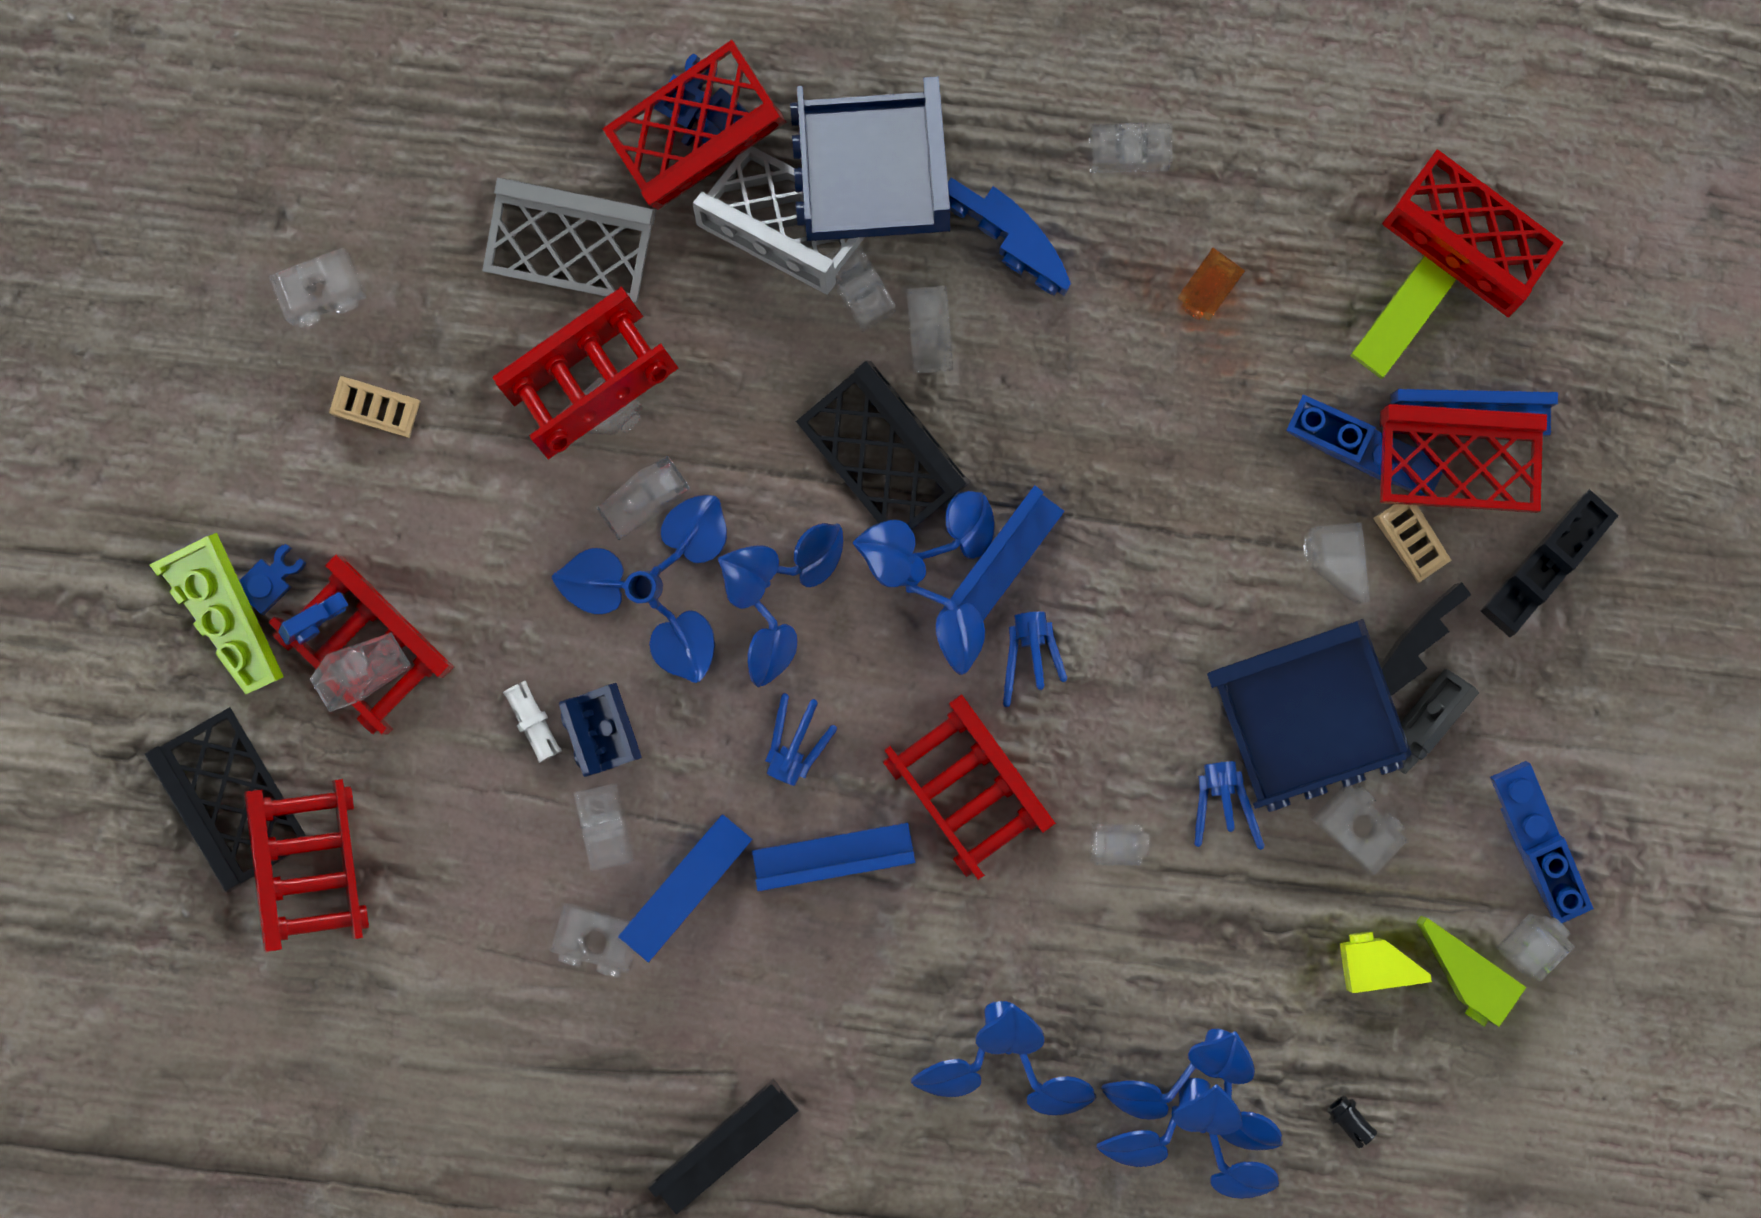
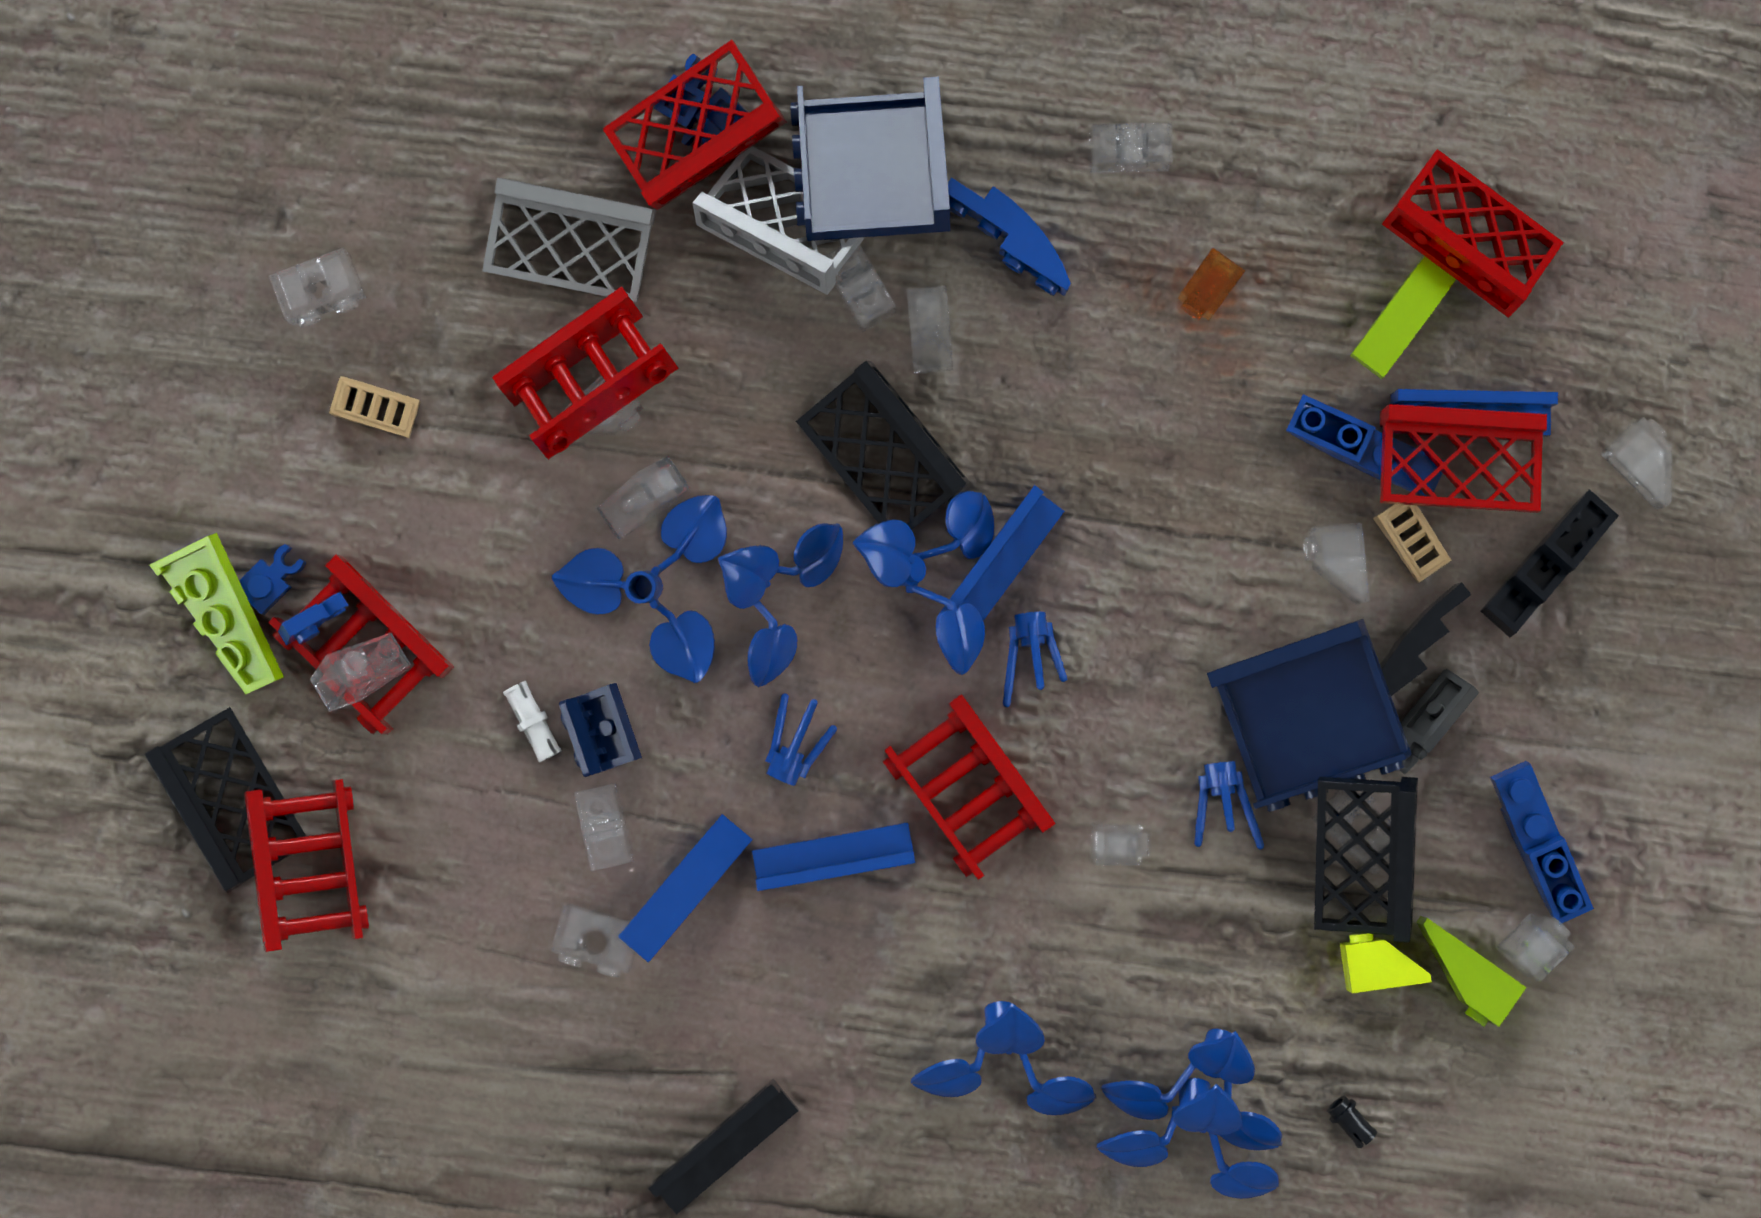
none -> black fence [1314,777,1418,942]
none -> clear slope [1601,417,1672,510]

